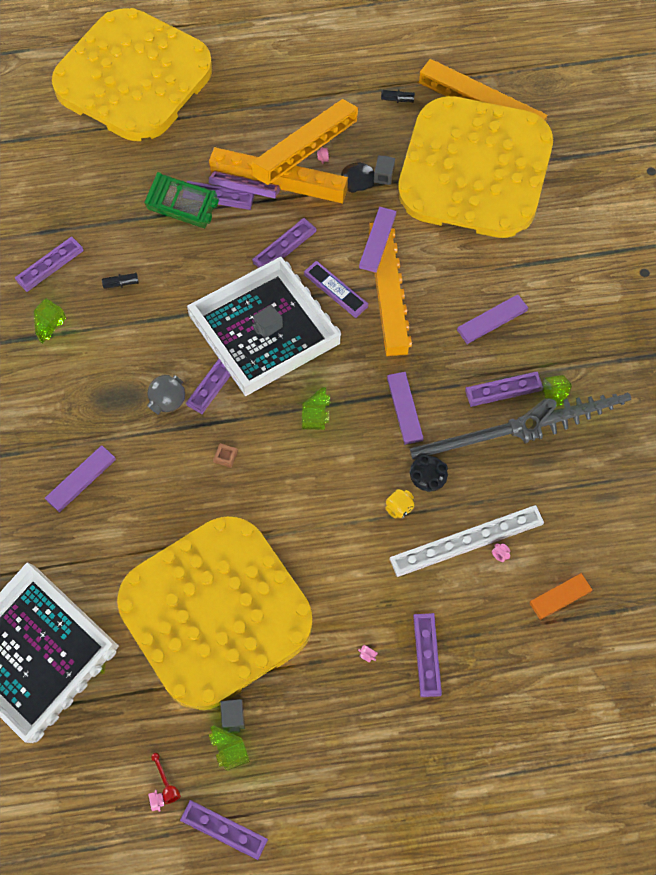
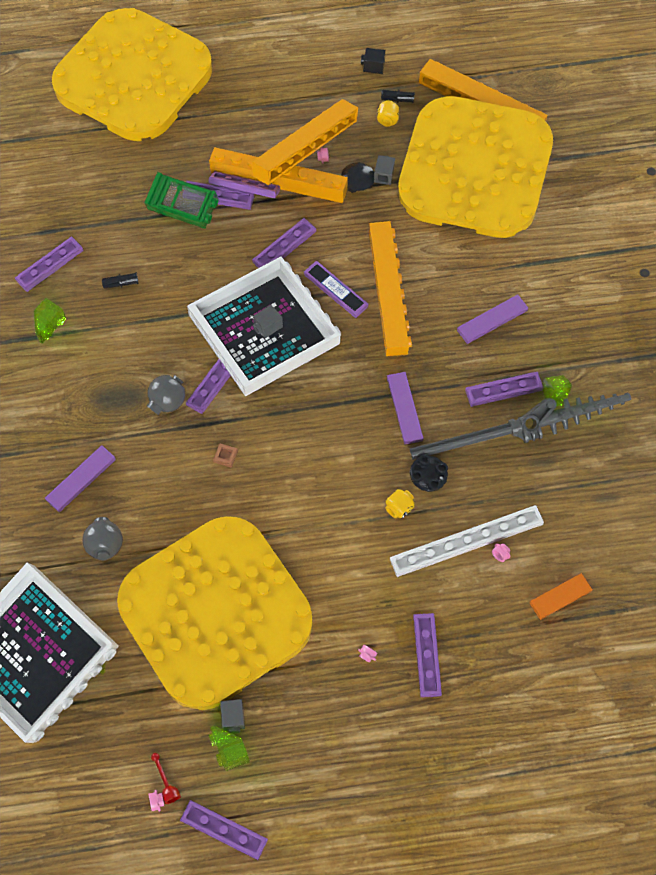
clear neon green slope [302,387,330,430] -> none
medium lavender tile [359,207,397,273] -> none
none -> dark grey brick [82,517,123,561]
none -> black brick [361,48,386,74]
none -> yellow head [377,100,399,127]

